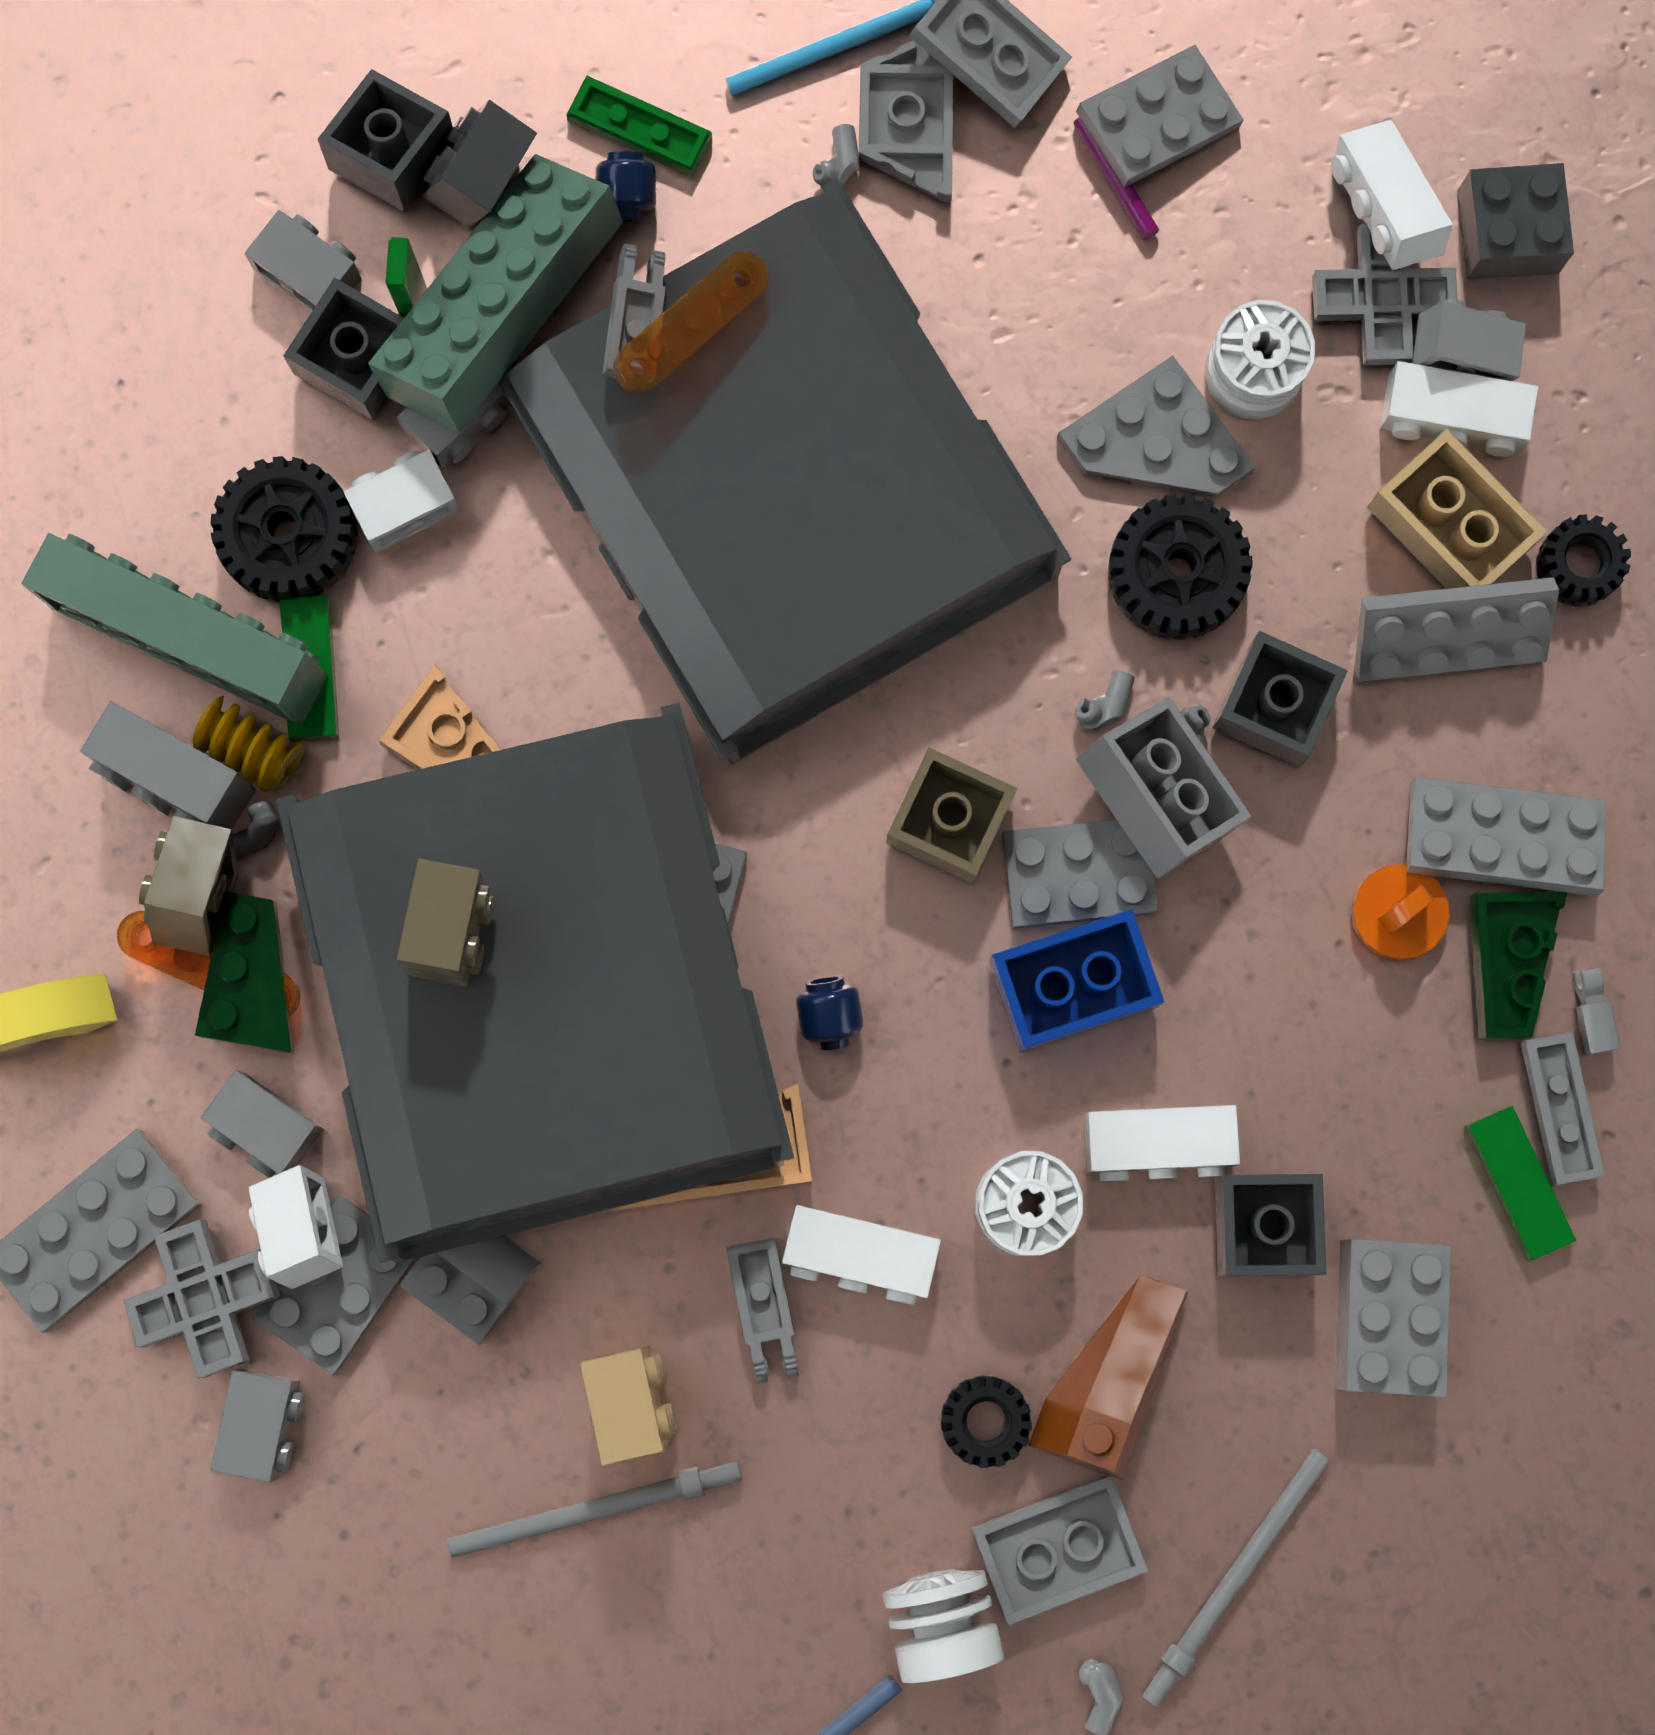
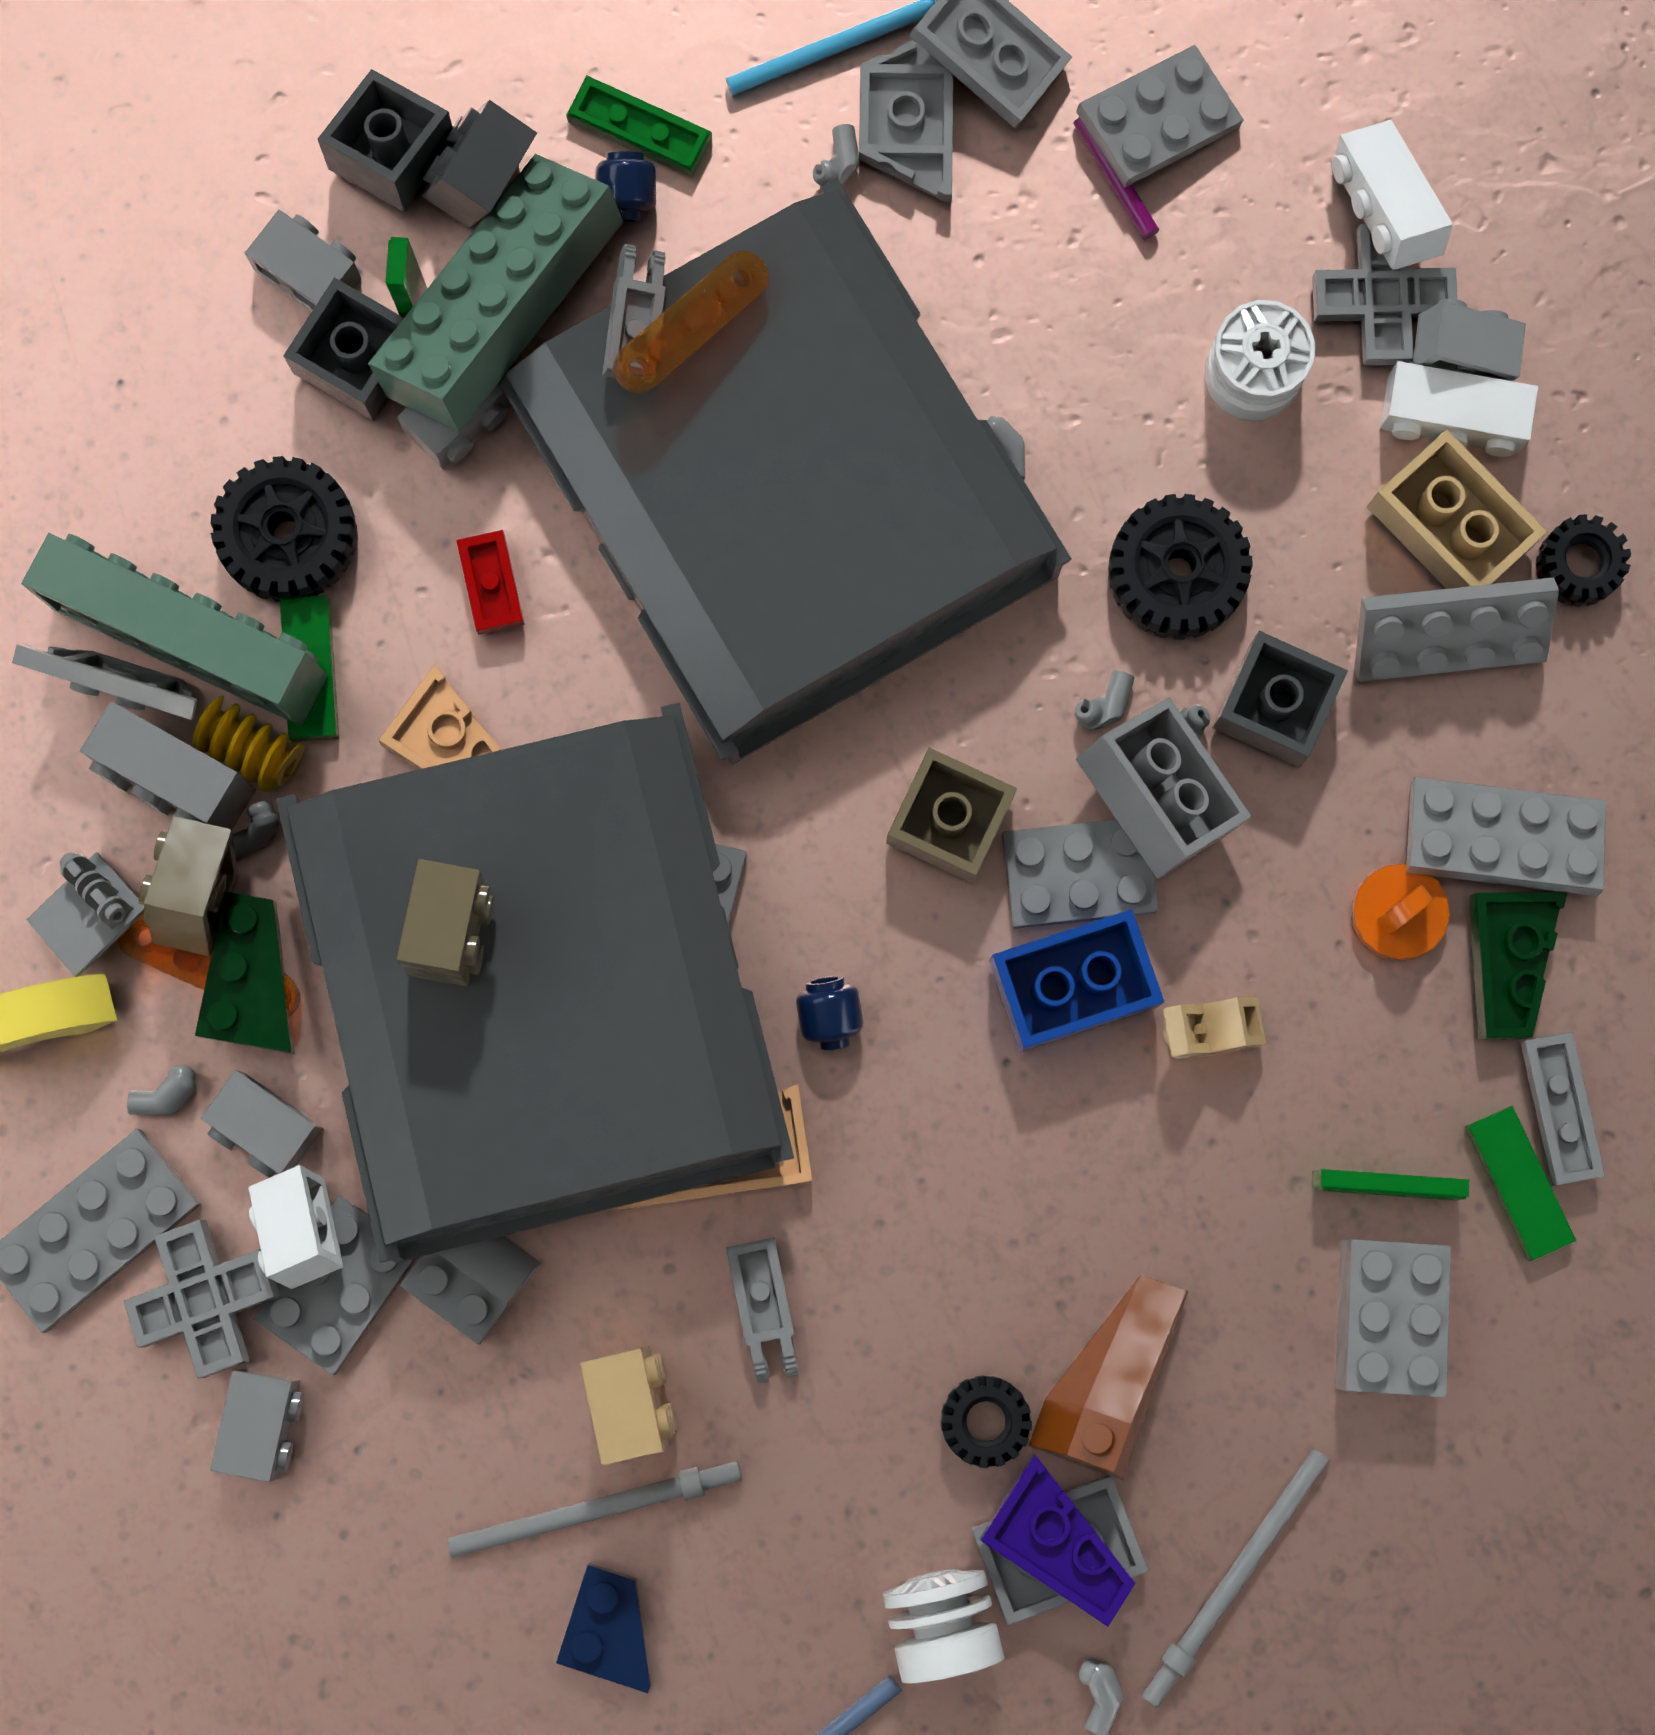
white brick [343,450,460,553] -> none
white brick [782,1205,941,1306] -> none
white wheel [974,1151,1083,1256] -> none
light grey plate [1057,356,1256,499] -> none
white brick [1084,1105,1240,1182] -> none
dark grey brick [1215,1174,1326,1276] -> none
dark grey brick [1457,163,1574,279] -> none
light grey bar [1573,968,1621,1055] -> none
none -> light grey wing [12,644,198,720]
none -> light grey hinge [26,852,145,977]
none -> light grey arm [127,1065,196,1116]
none -> red plate [456,530,525,635]
none -> dark blue wing [556,1563,651,1693]
none -> dark purple wing [979,1454,1136,1627]
none -> light grey arm [987,416,1025,480]
none -> tan brick [1162,997,1267,1059]
none -> green tile [1312,1169,1469,1201]

